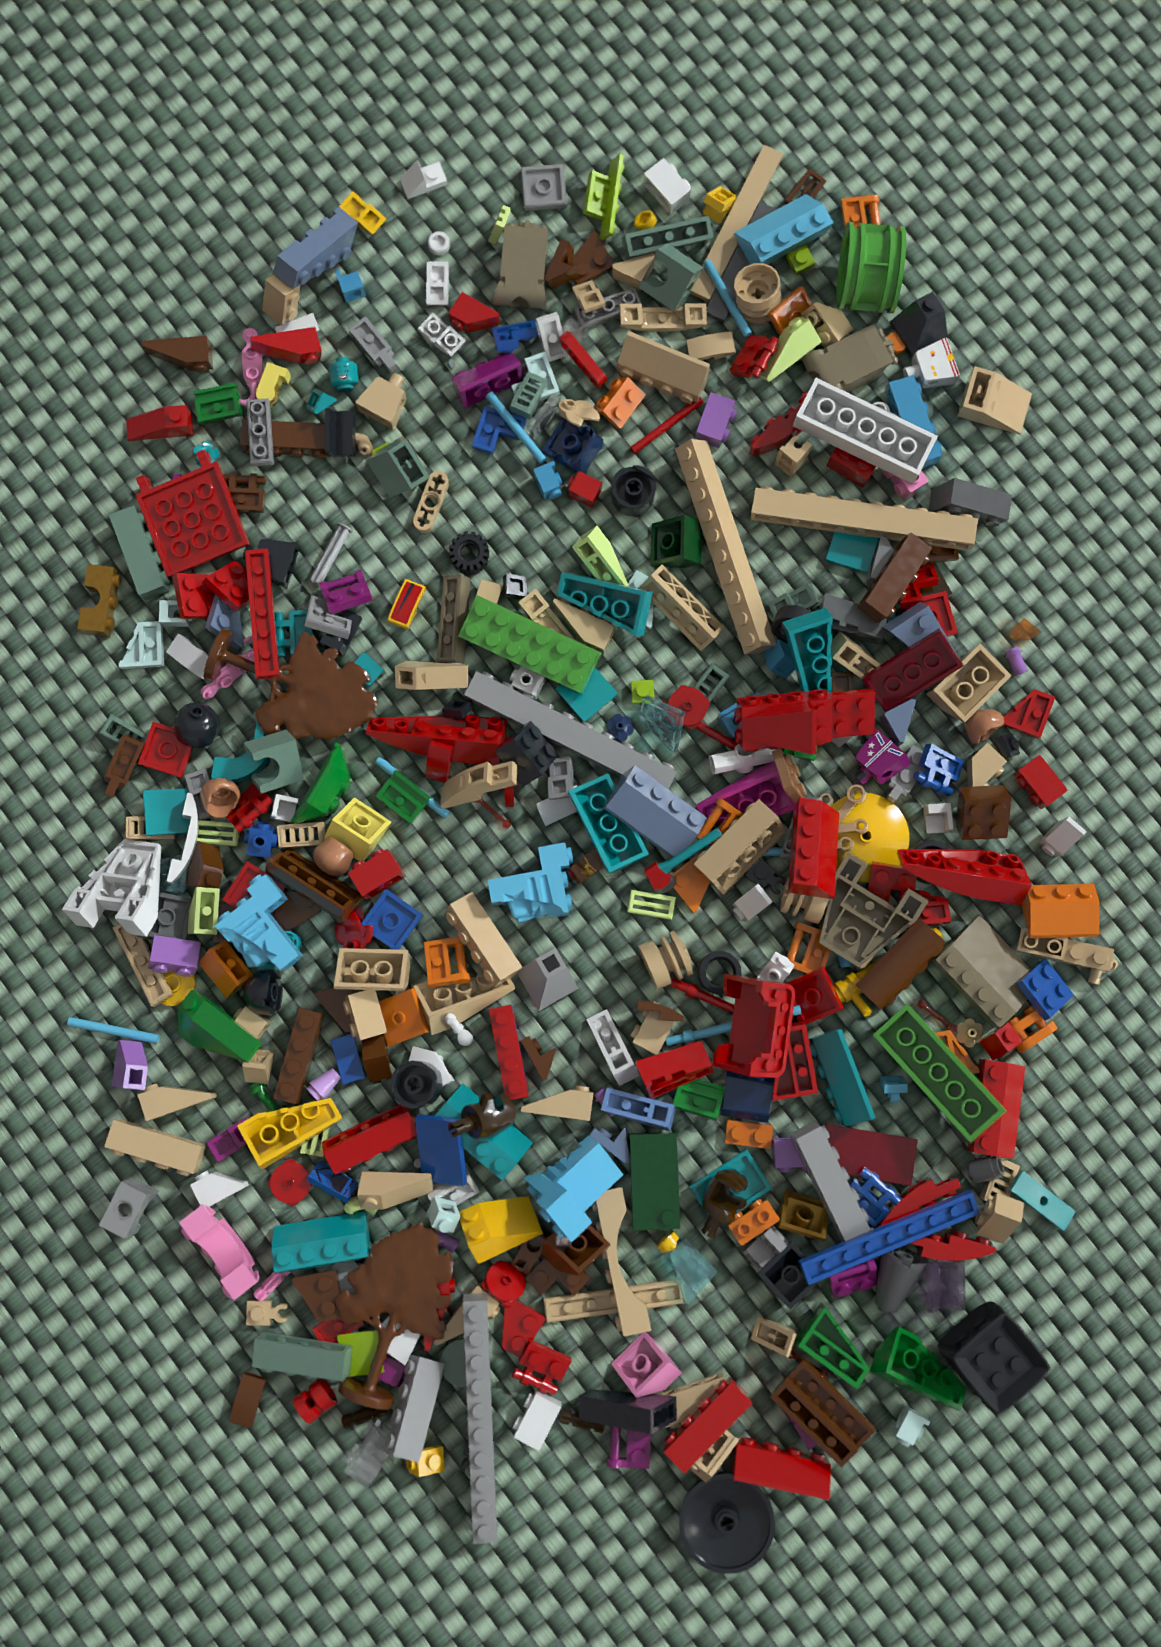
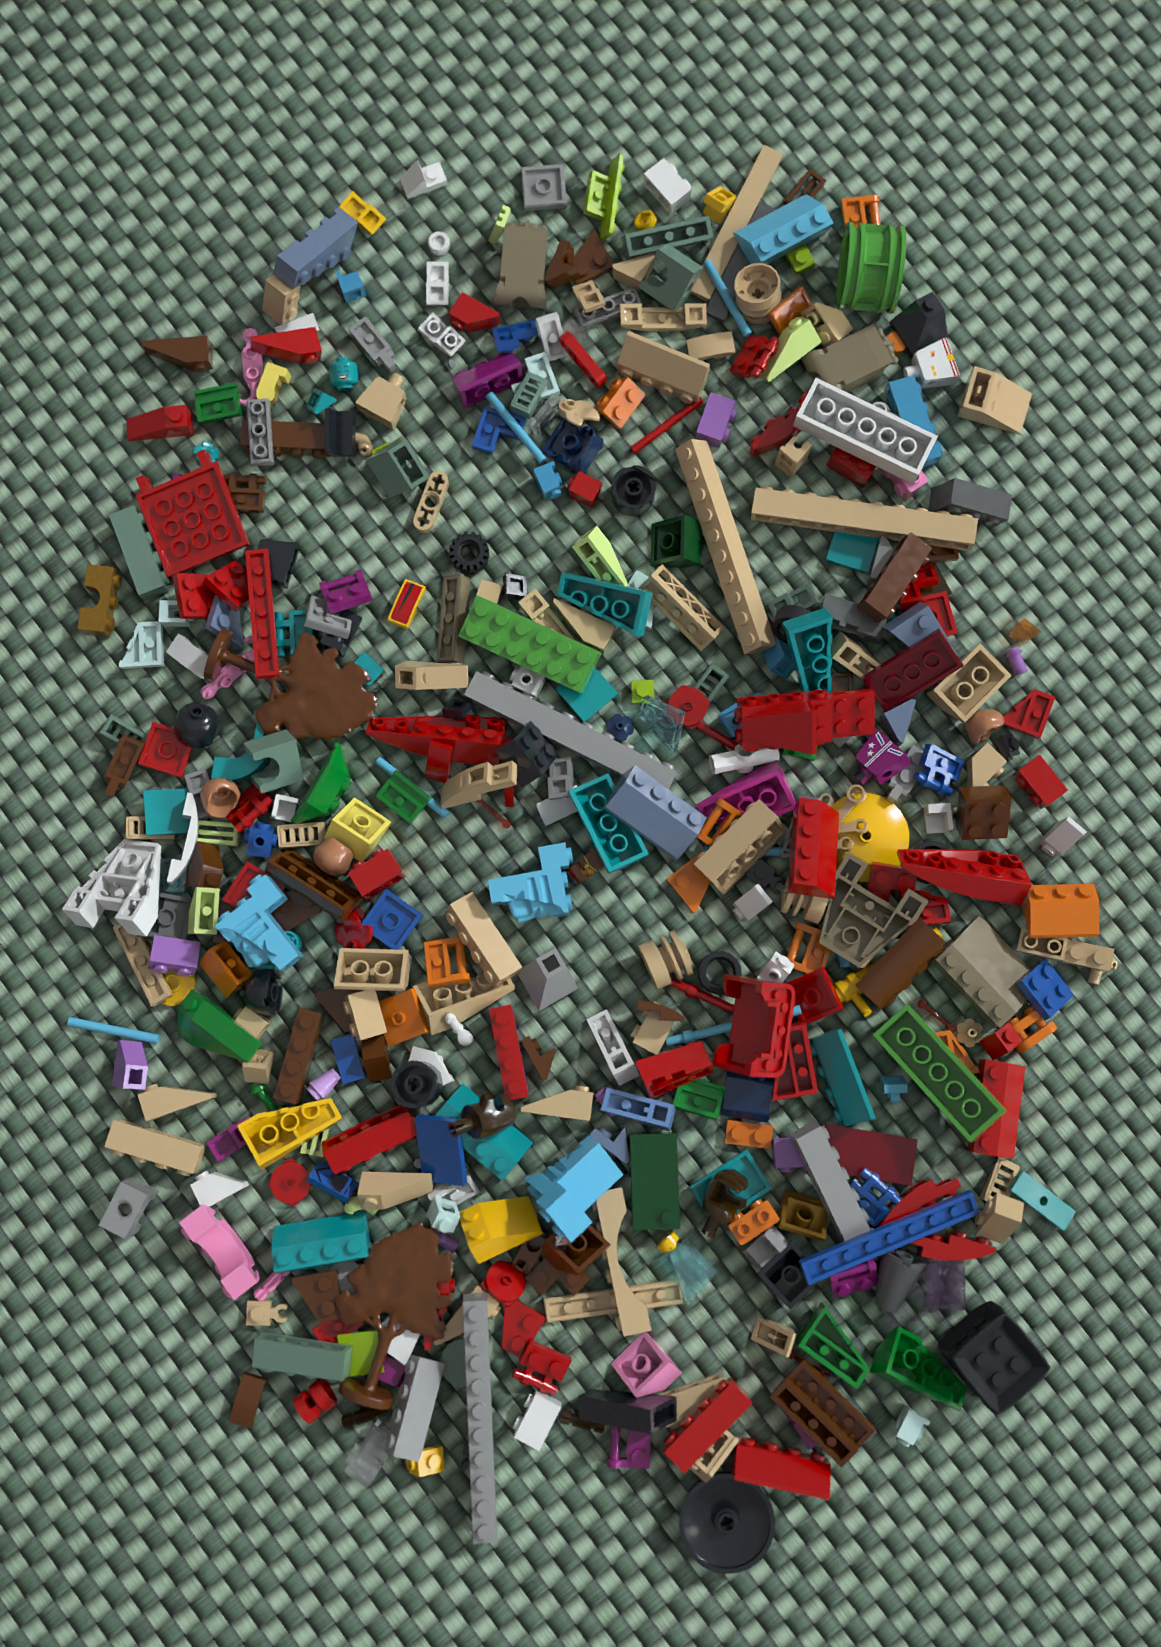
light grey axle [309,522,353,586] -> none
yellowish green tile [627,890,676,920] -> none
piece [644,828,722,894] -> none
medium nougat plate [772,748,807,805] -> none
dark grey brick [967,1156,1004,1184] -> none

